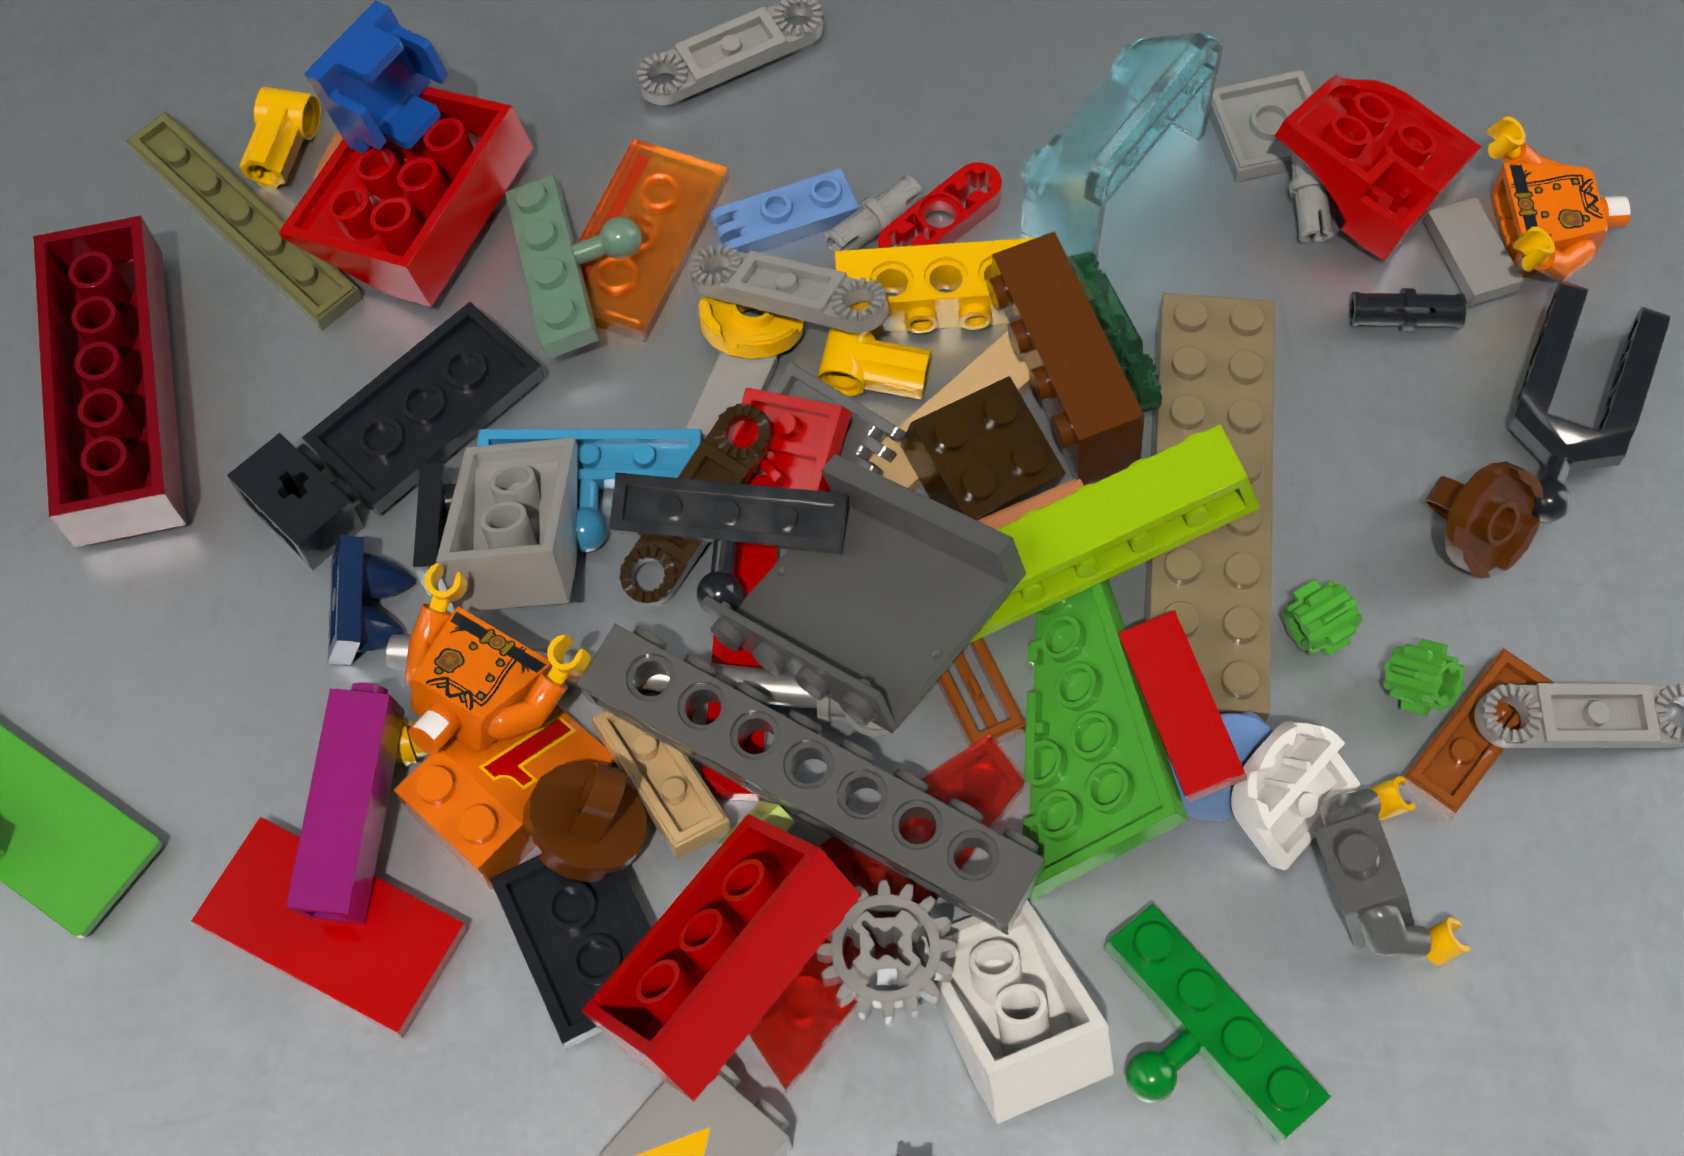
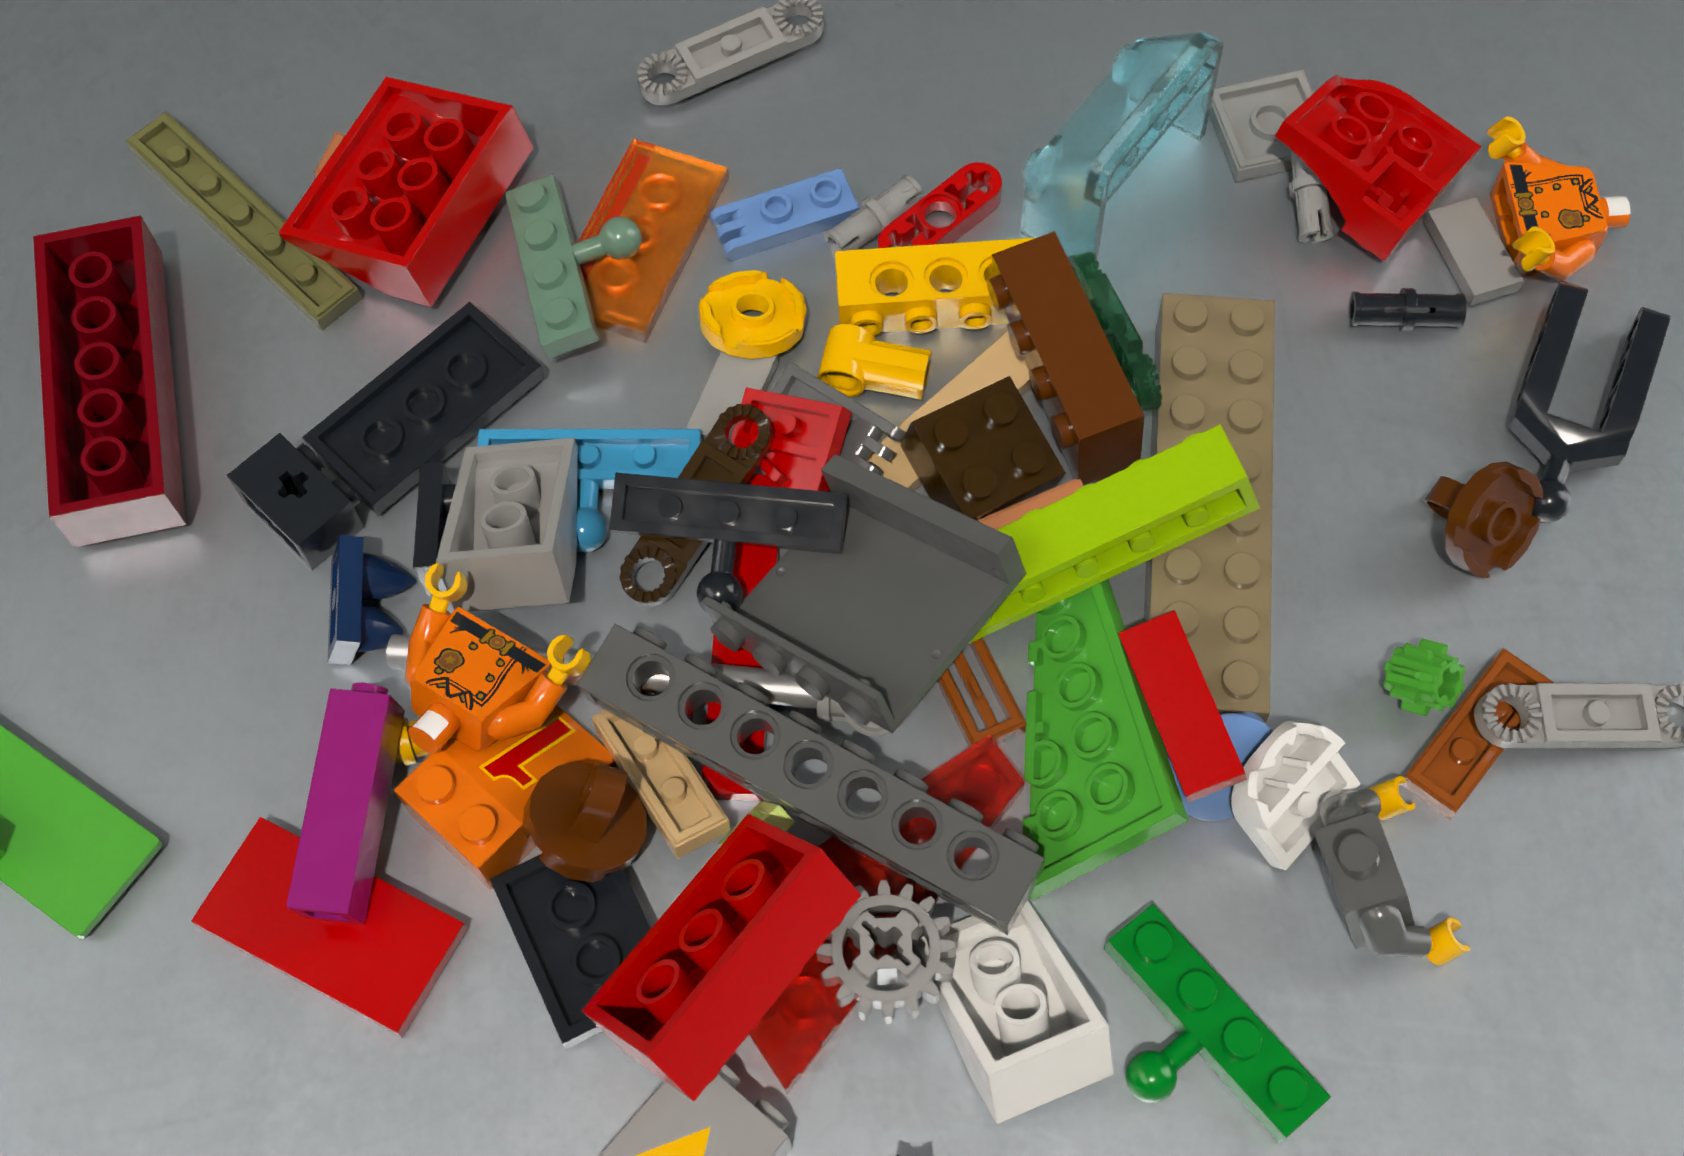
yellow piece [239,86,321,189] -> none
blue panel [304,1,449,154] -> none
light grey plate [688,244,889,333] -> none
bright green gear [1281,579,1362,656] -> none

